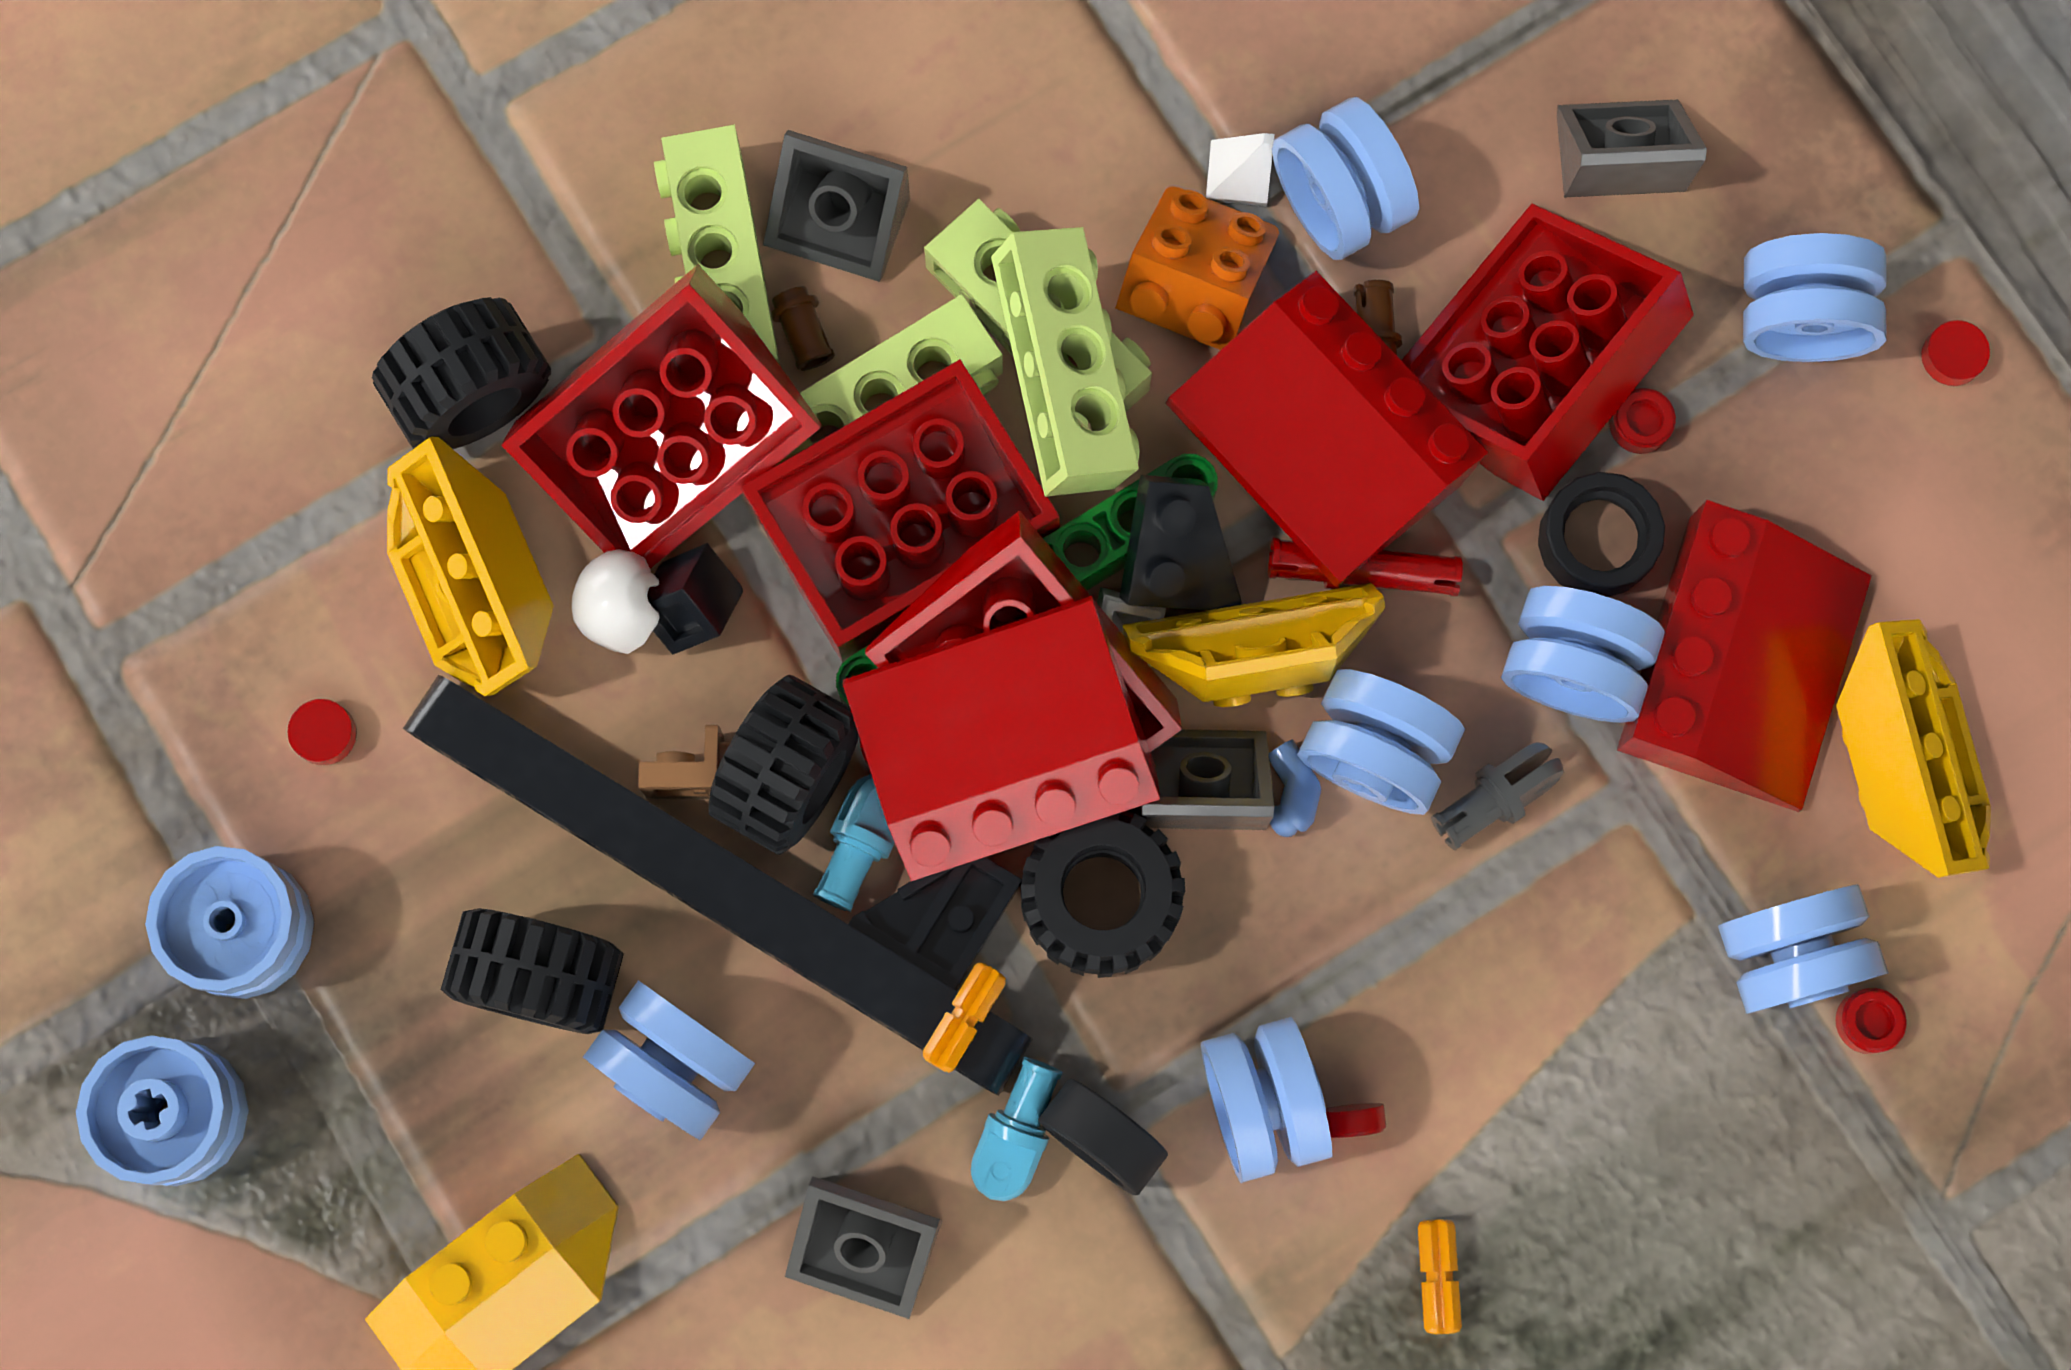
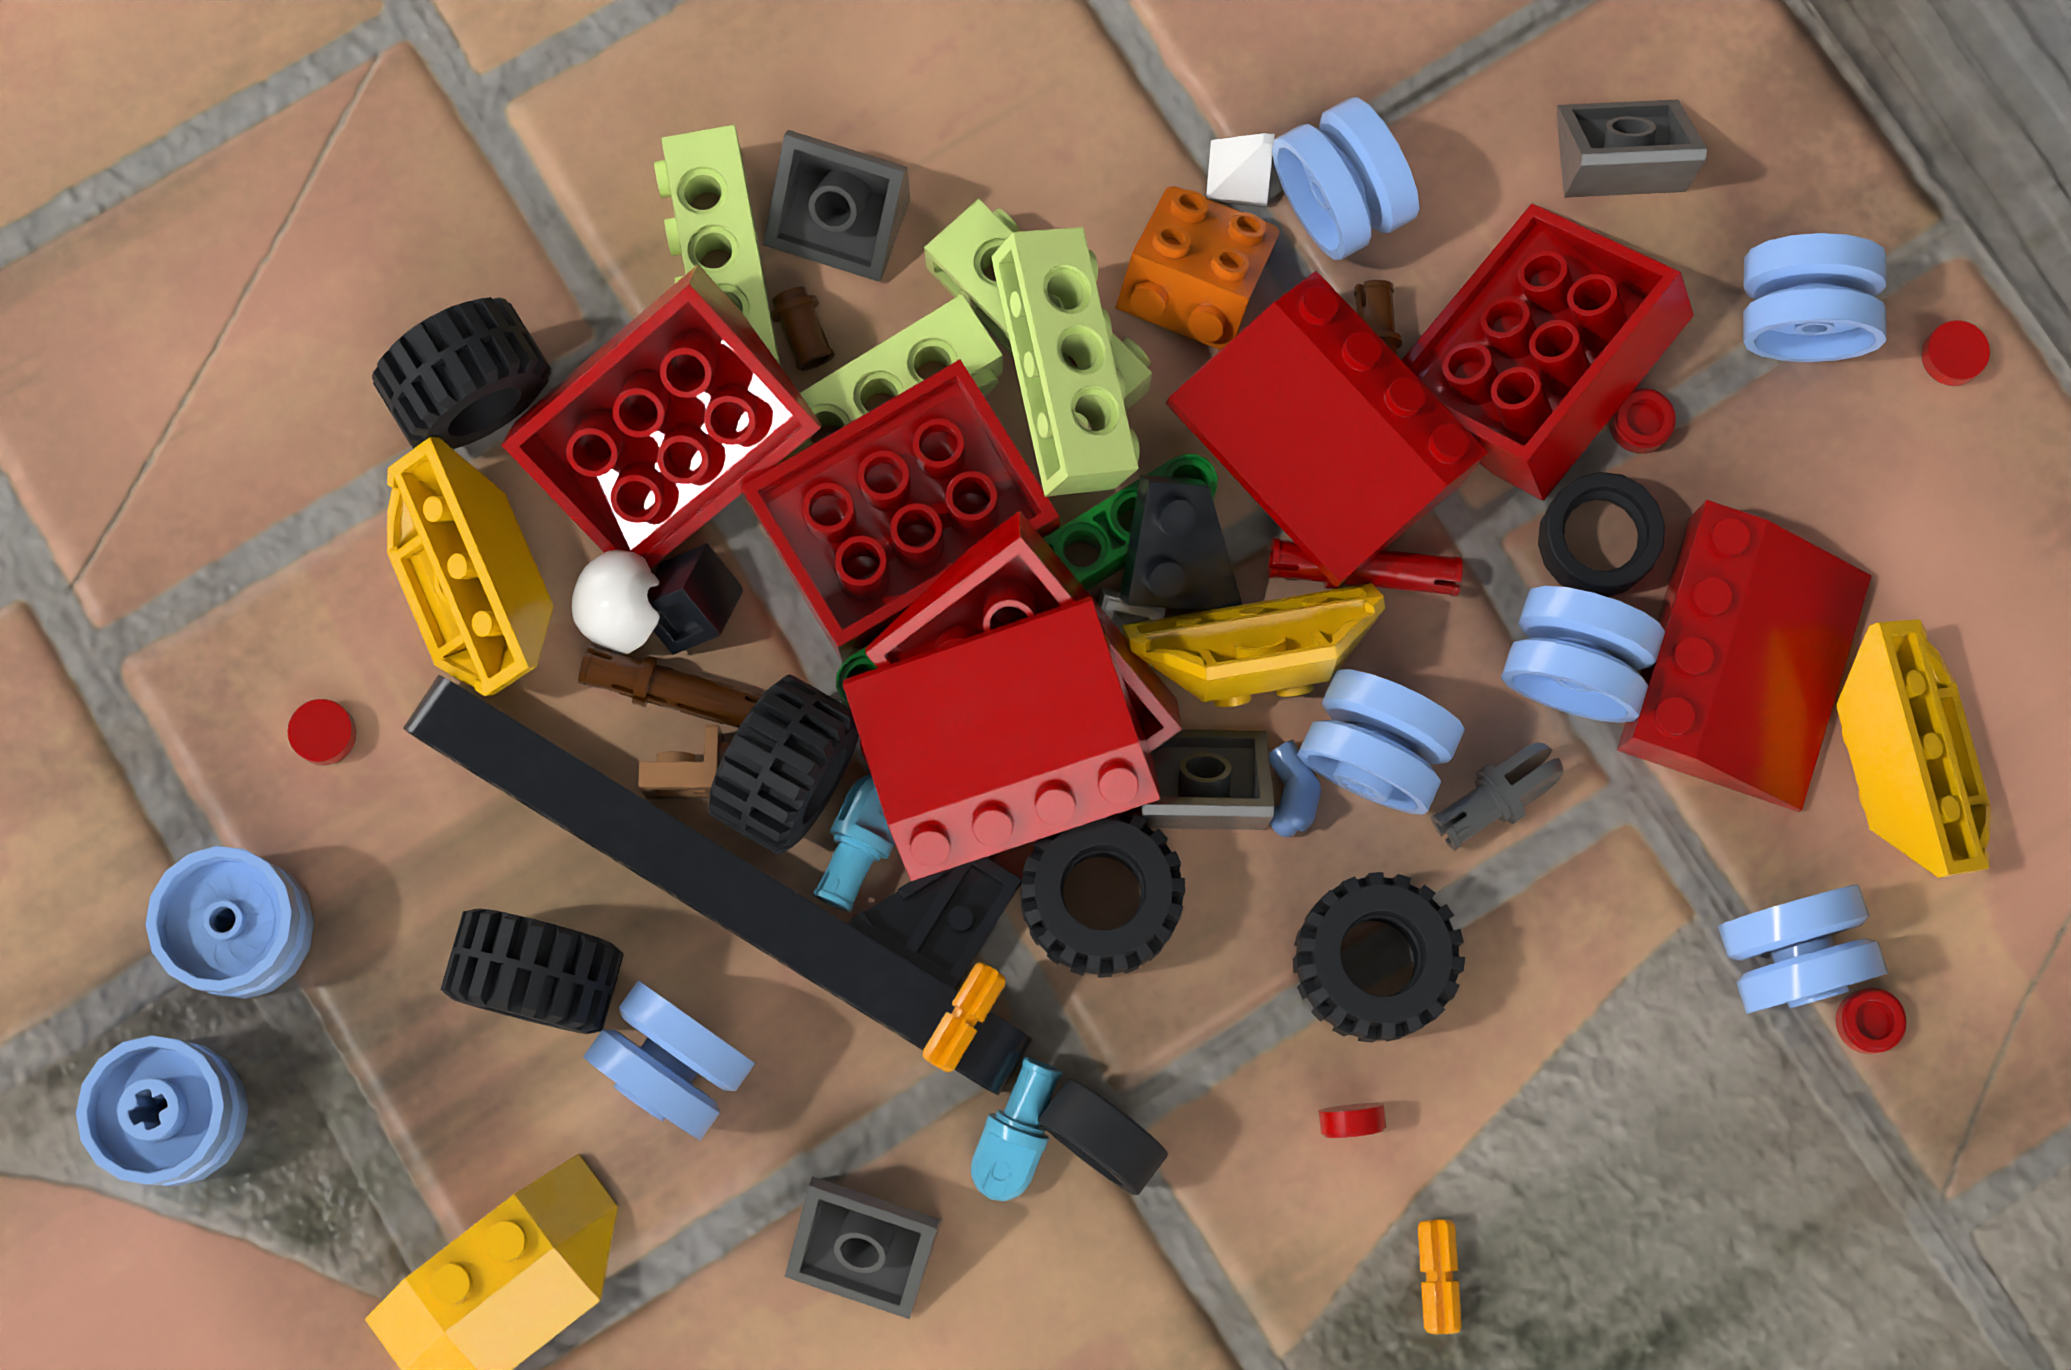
light blue wheel [1201,1017,1332,1183] -> none
none -> reddish brown pin [578,644,762,728]
none -> black tyre [1292,872,1465,1043]

